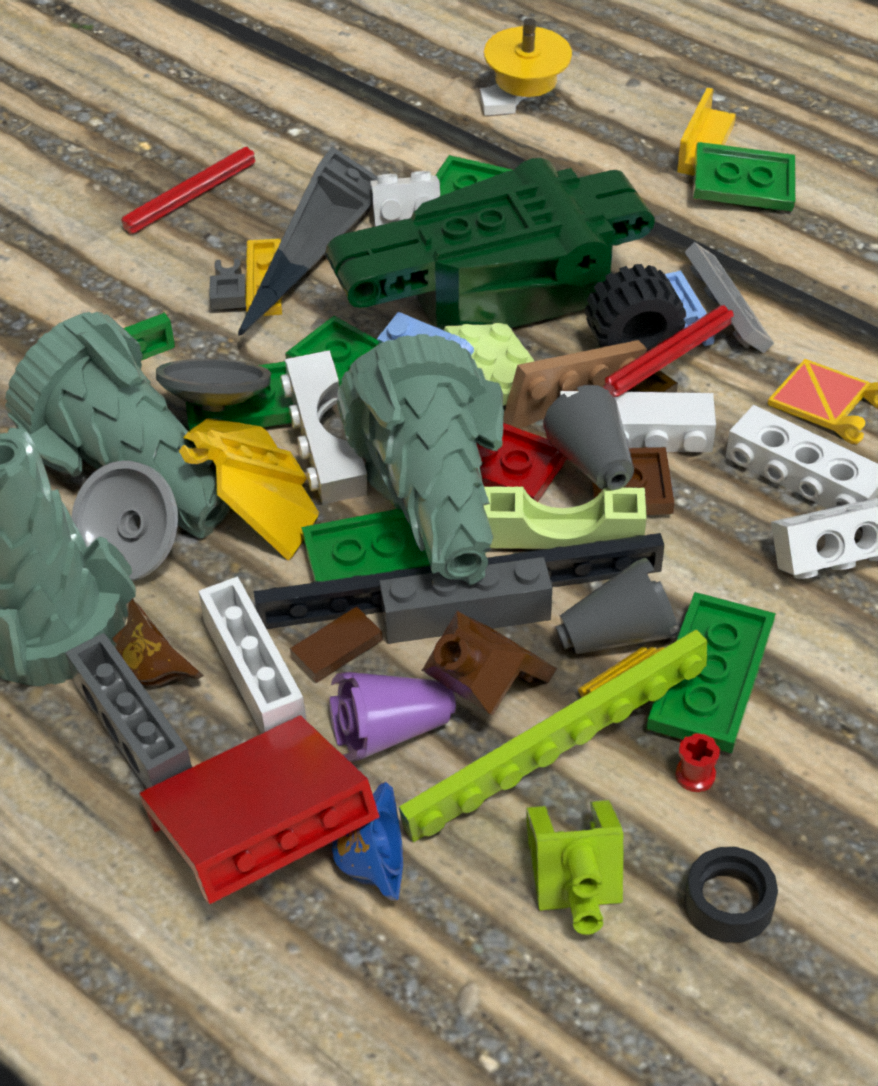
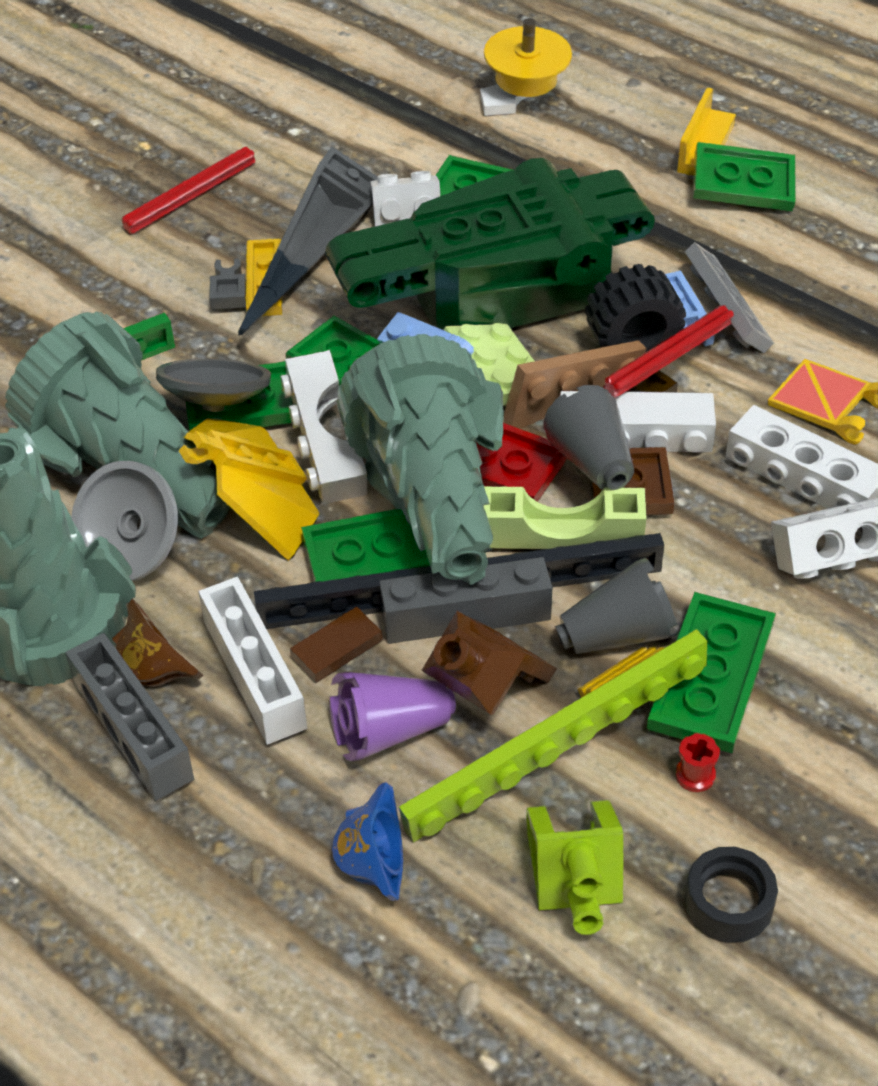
red panel [139,715,380,905] -> none

